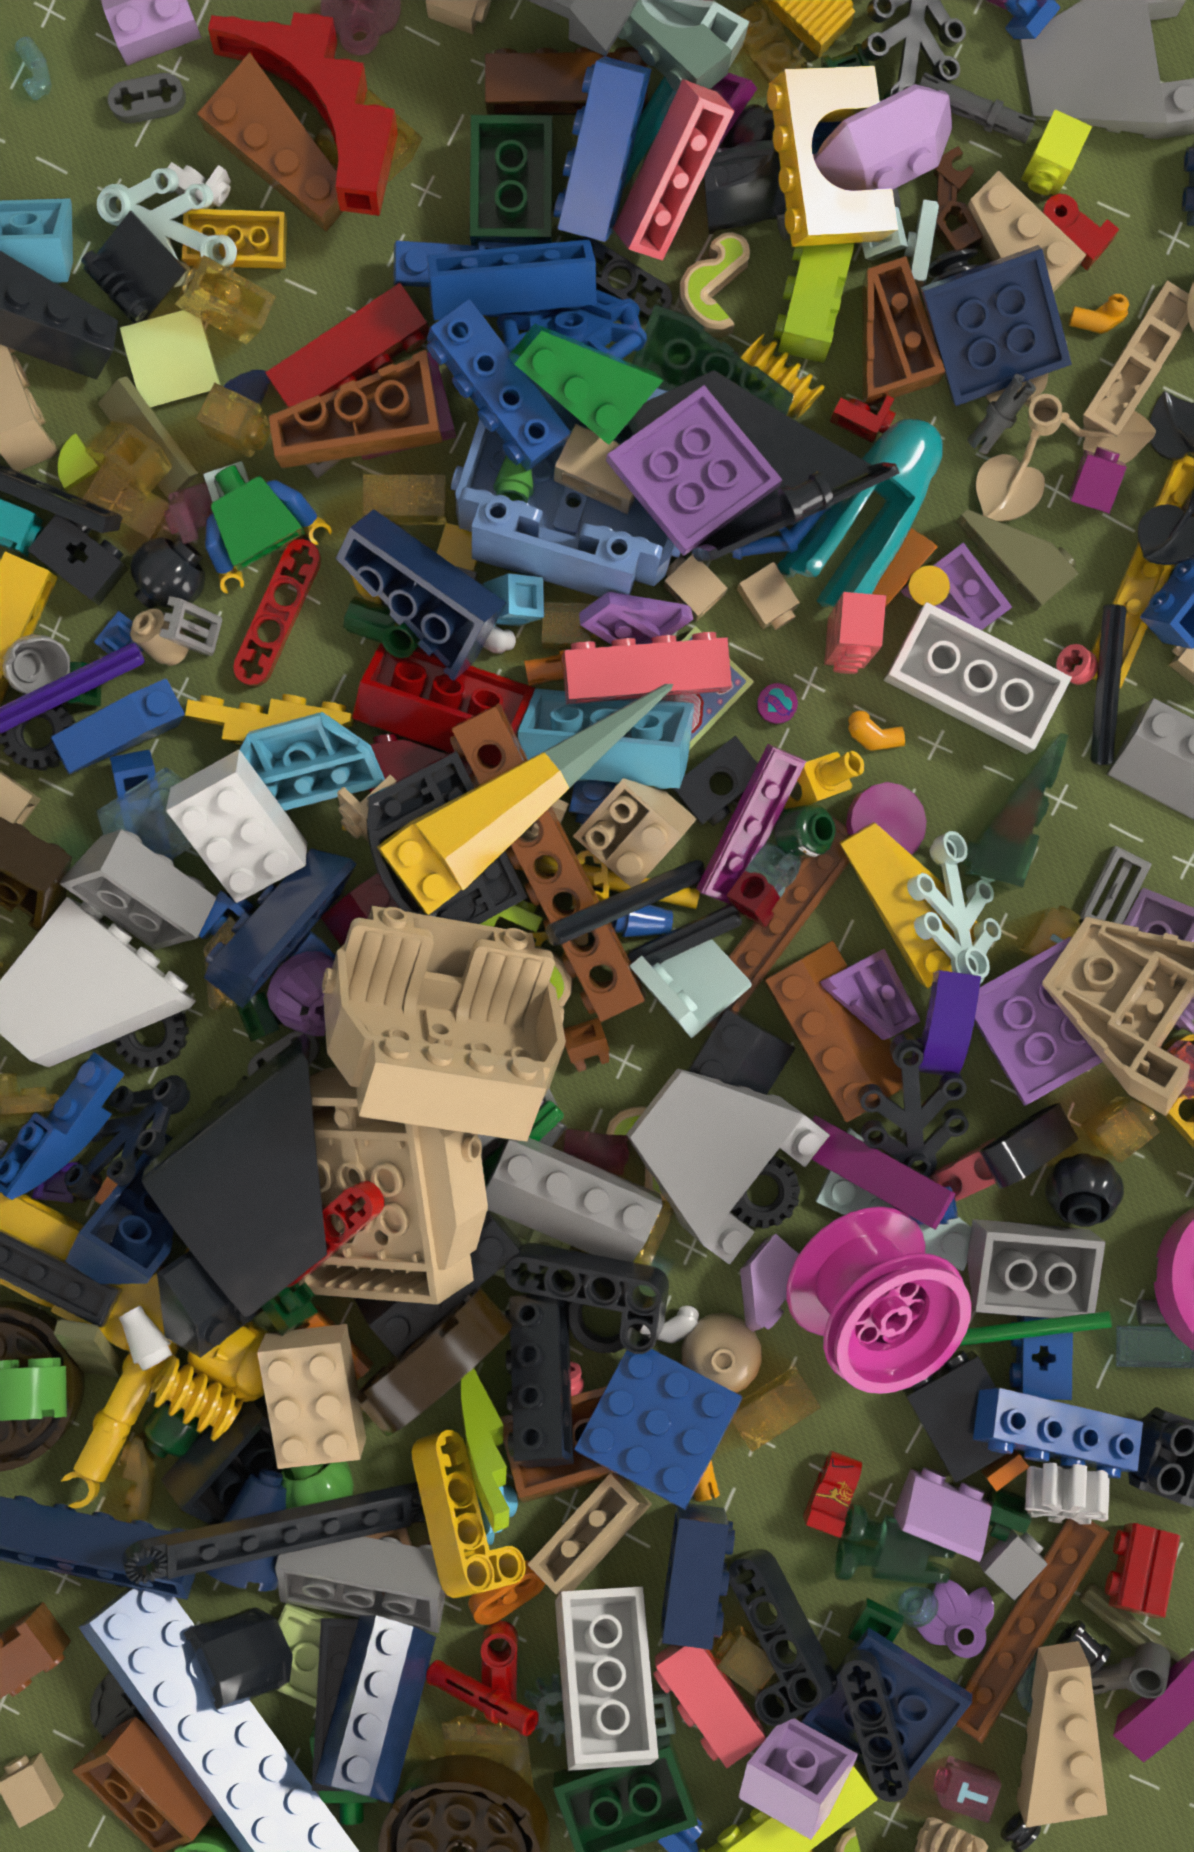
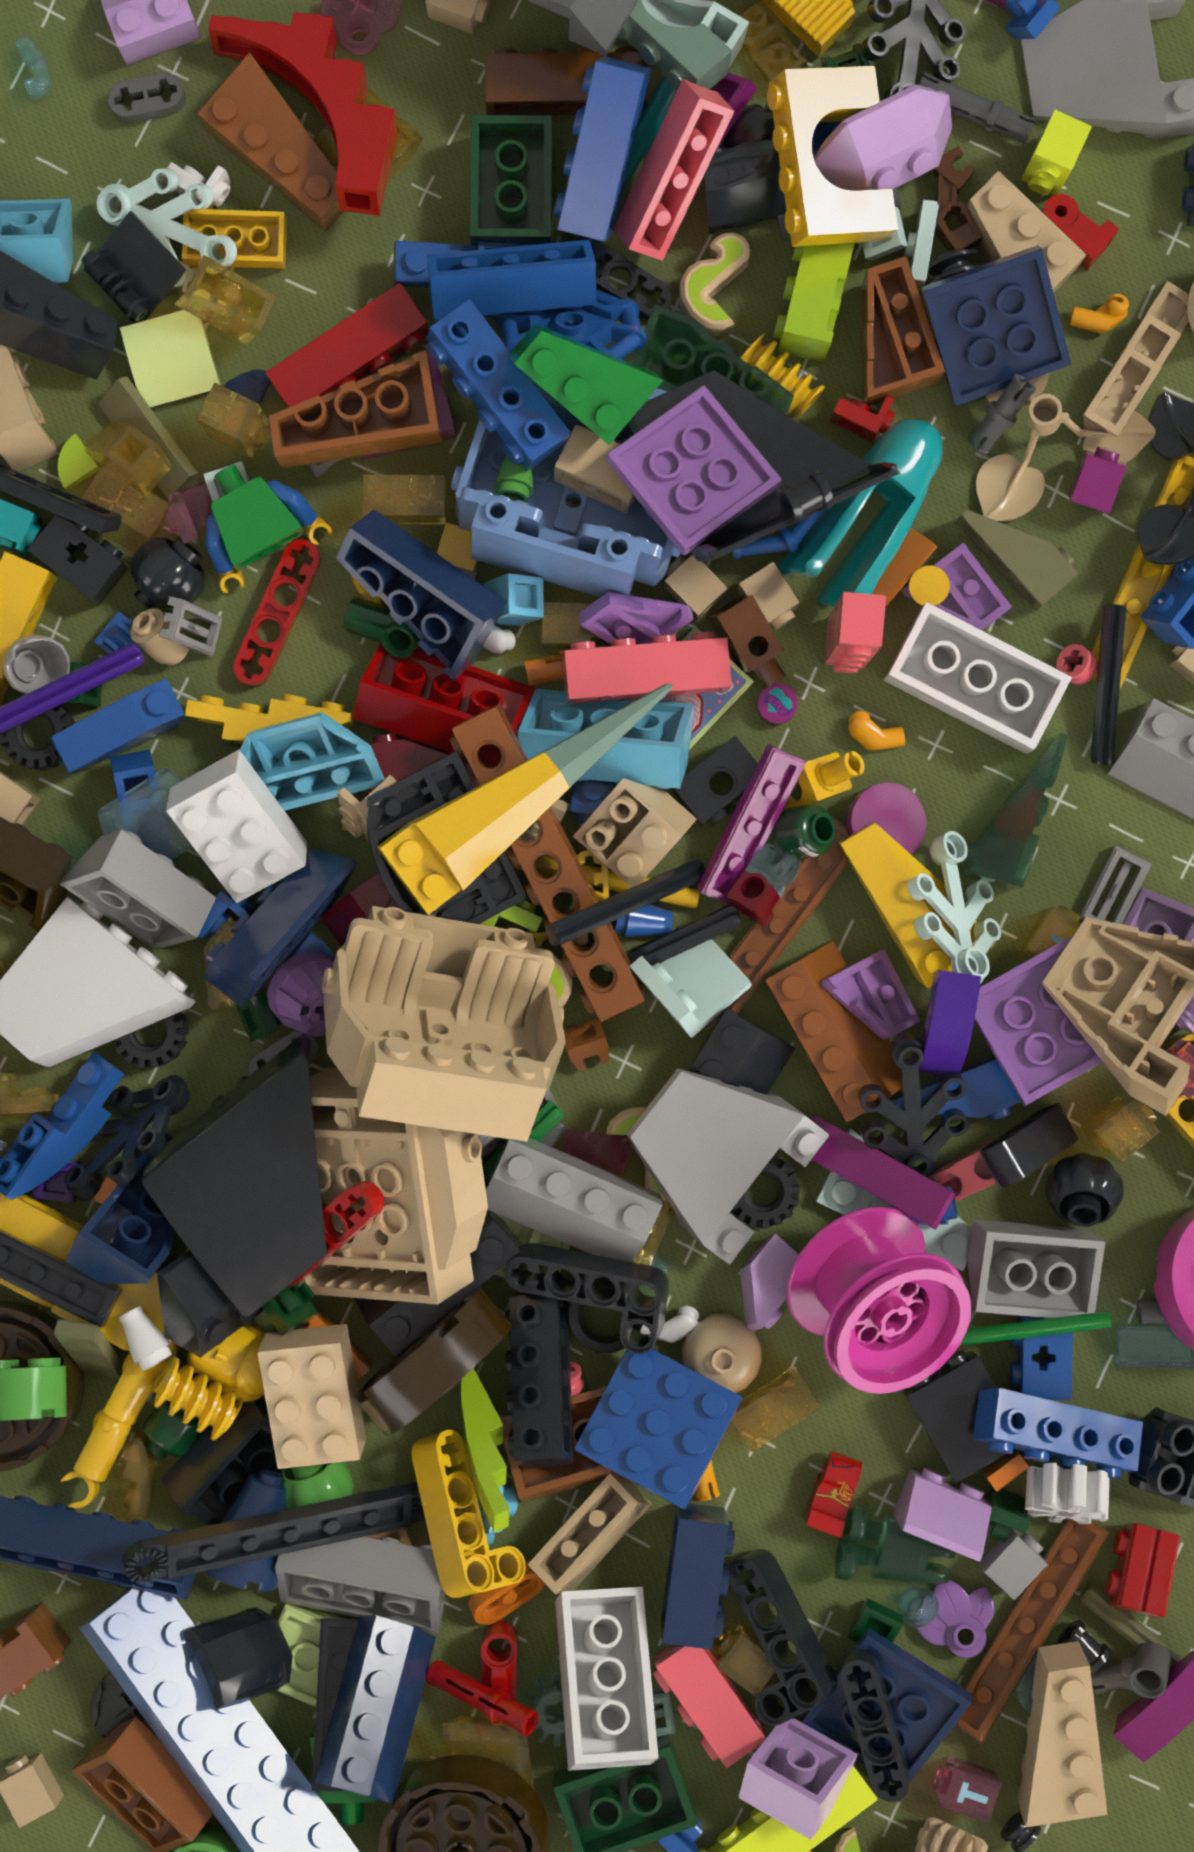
none -> reddish brown torso [707,595,786,688]
none -> blue slope [890,1056,1020,1121]

